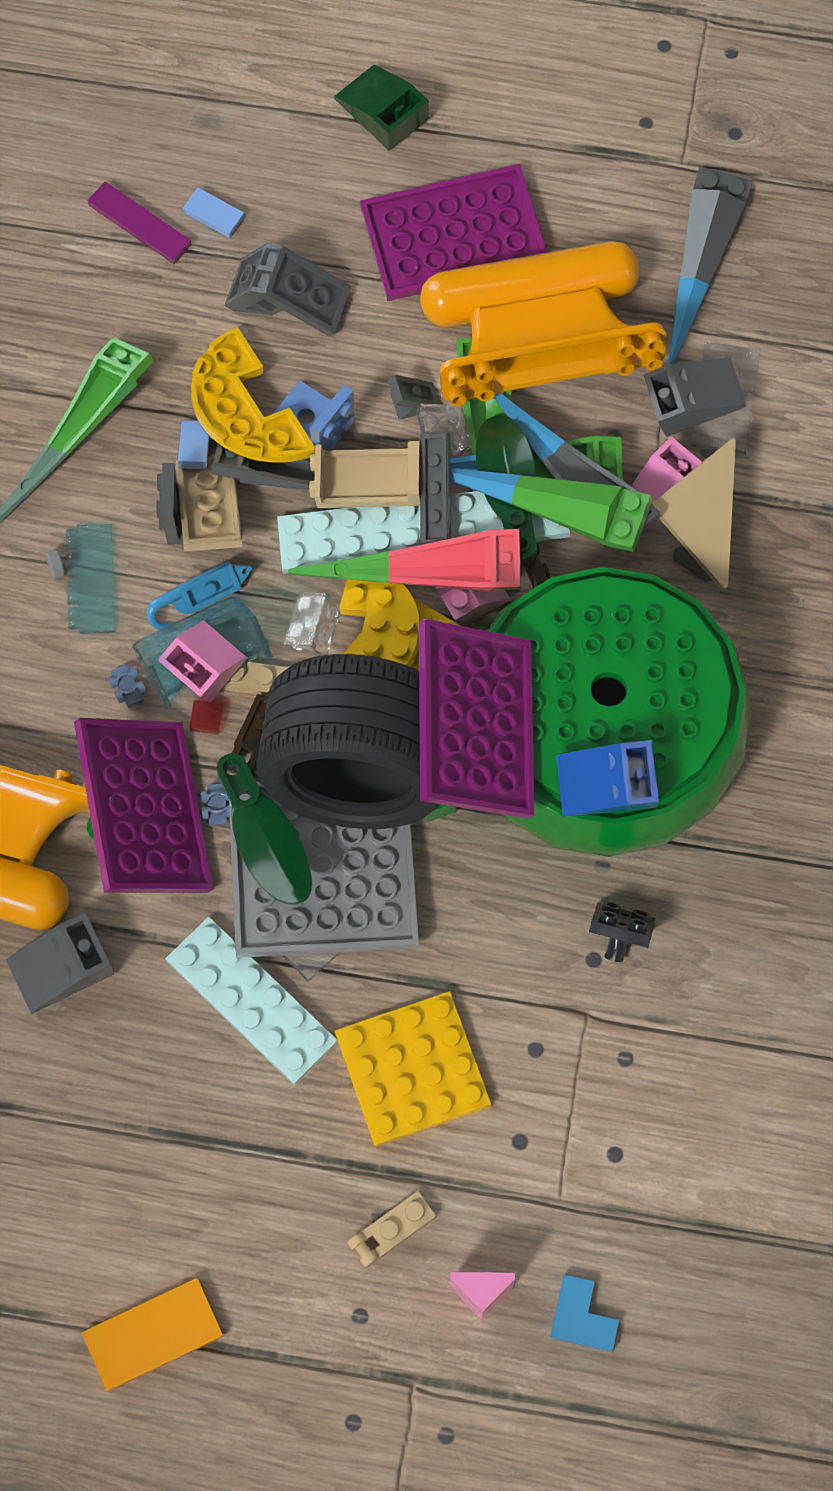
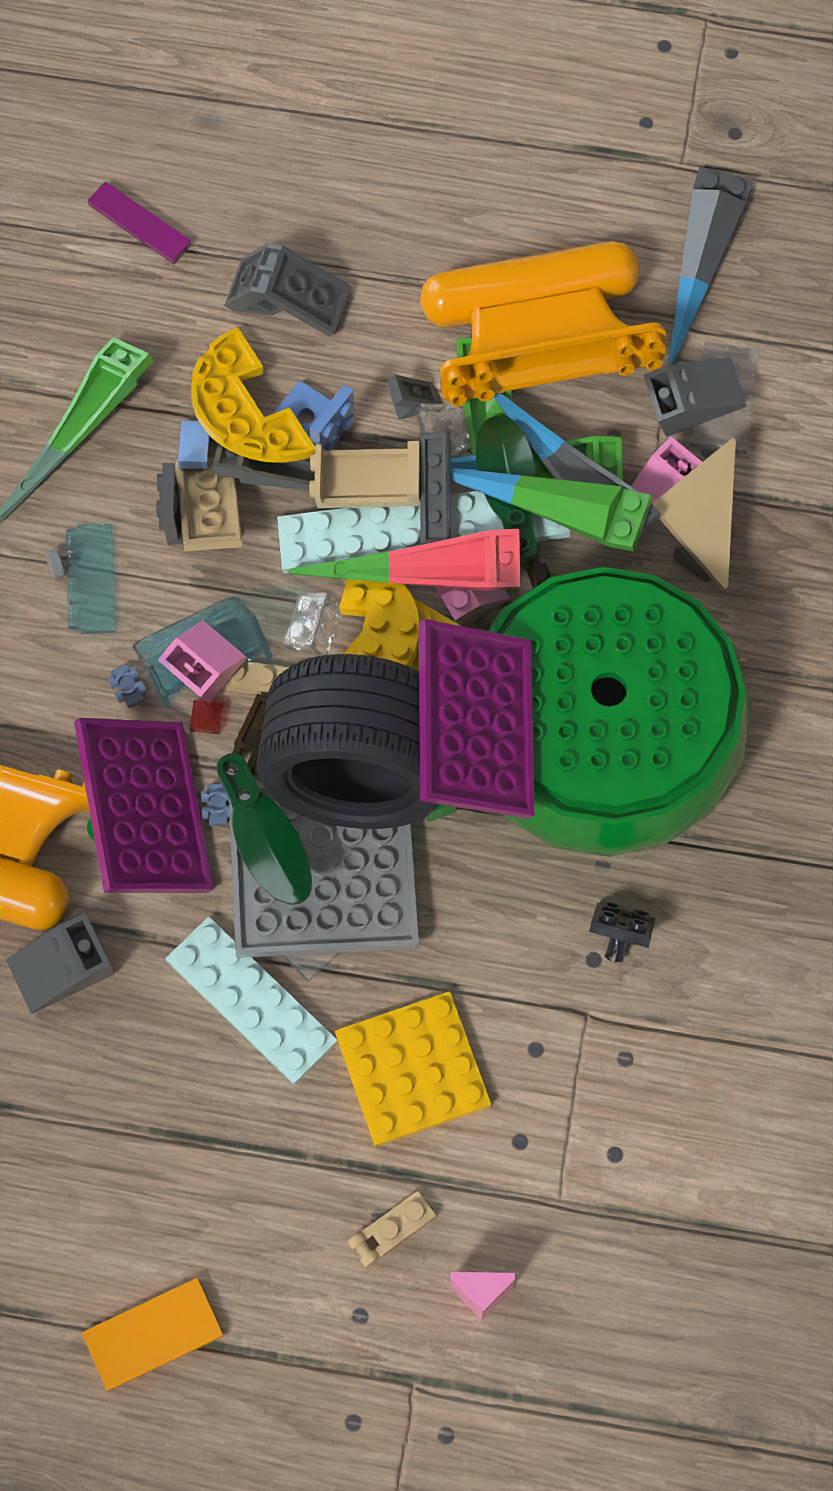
dark azure plate [147,561,252,630] -> none
light blue tile [183,187,245,238] -> none
dark green slope [334,65,429,151] -> none
magenta plate [360,164,547,301] -> none
dark azure tile [550,1274,619,1353] -> none
blue slope [556,740,659,817] -> none

